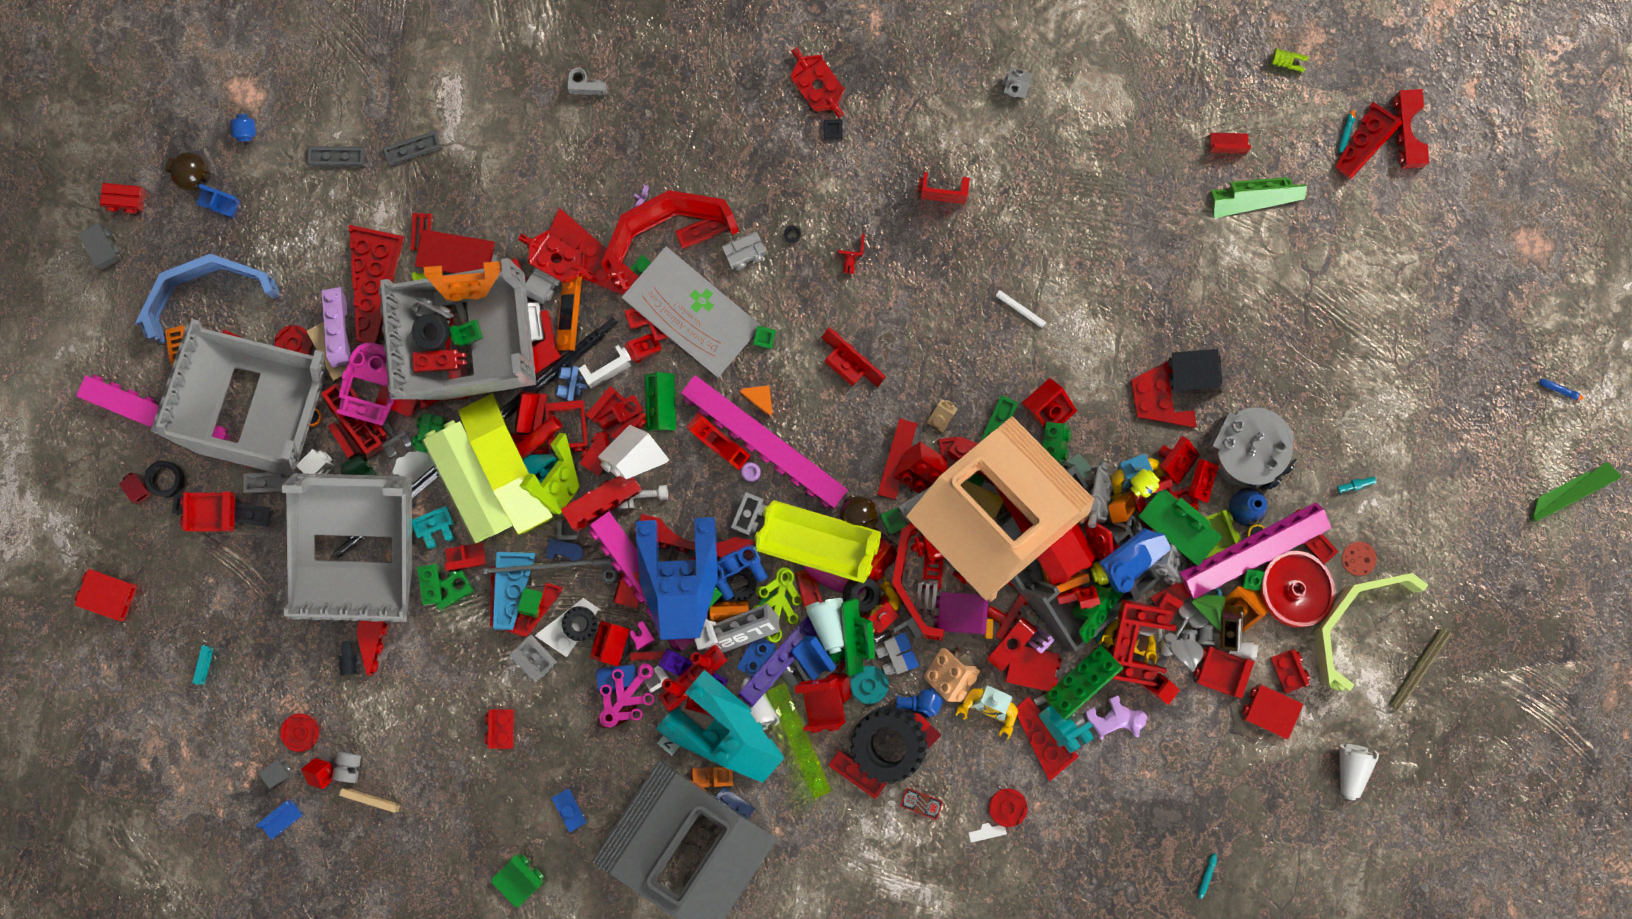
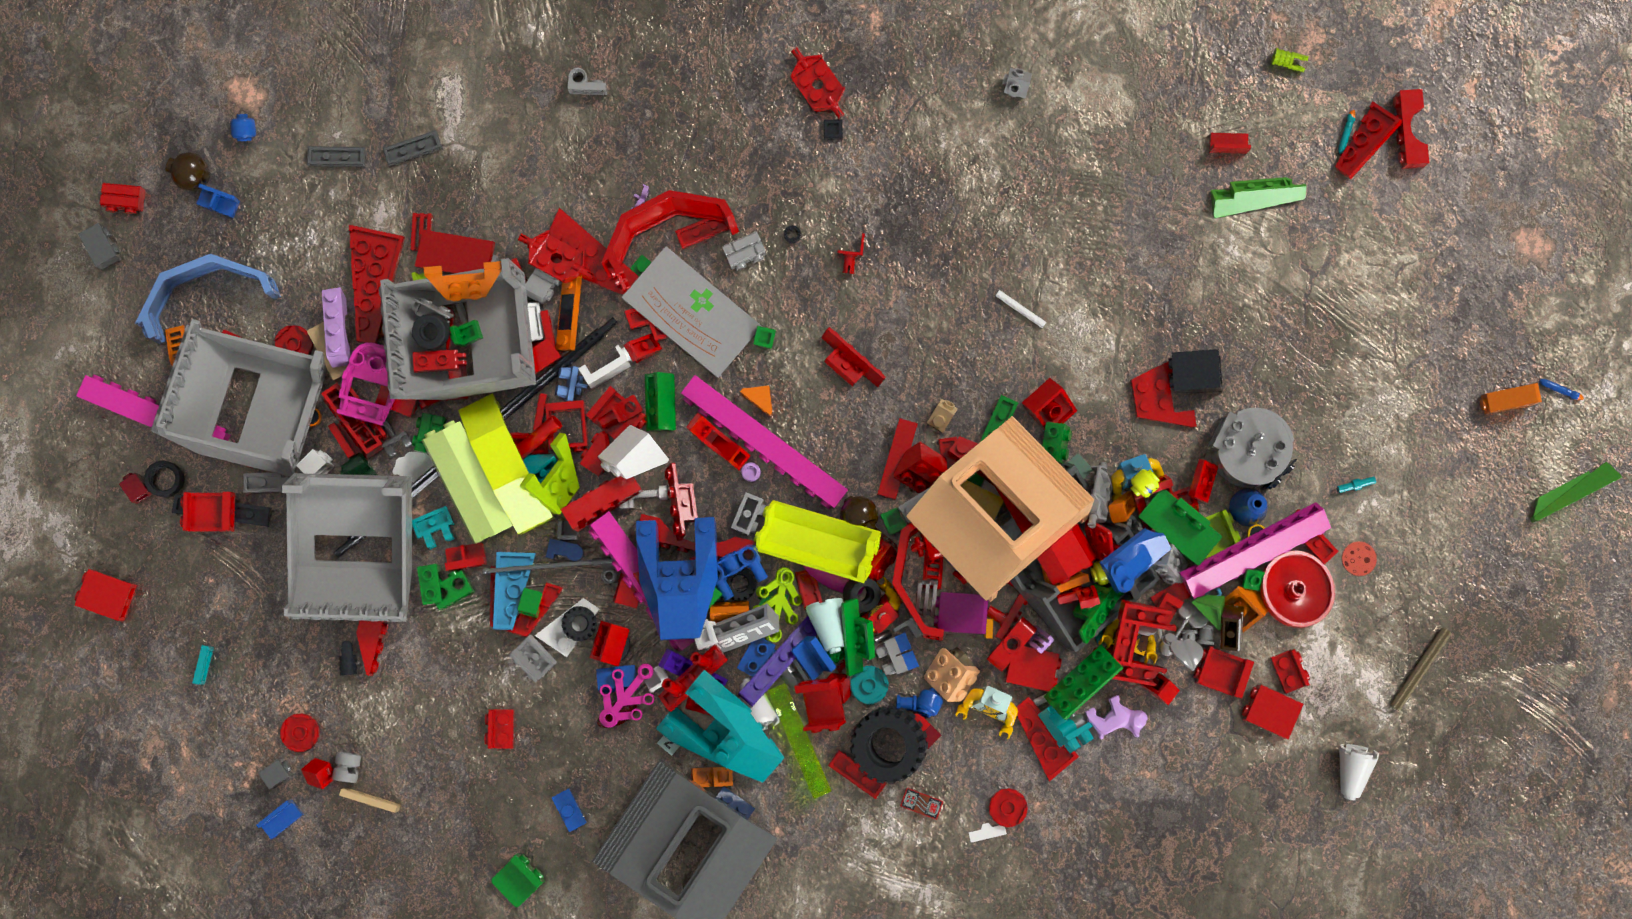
red brick [514,391,539,433] -> none
dark pink hinge [630,621,656,650] -> none
red tile [630,651,665,661] -> none
red panel [917,172,970,204] -> none
red tile [1158,436,1200,485] -> none
teal piece [1198,853,1217,899] -> none
white cone [1229,642,1258,660] -> none
yellowish green panel [1313,573,1428,692] -> none
none -> bracket [665,463,698,541]
none -> orange slope [1480,383,1542,414]

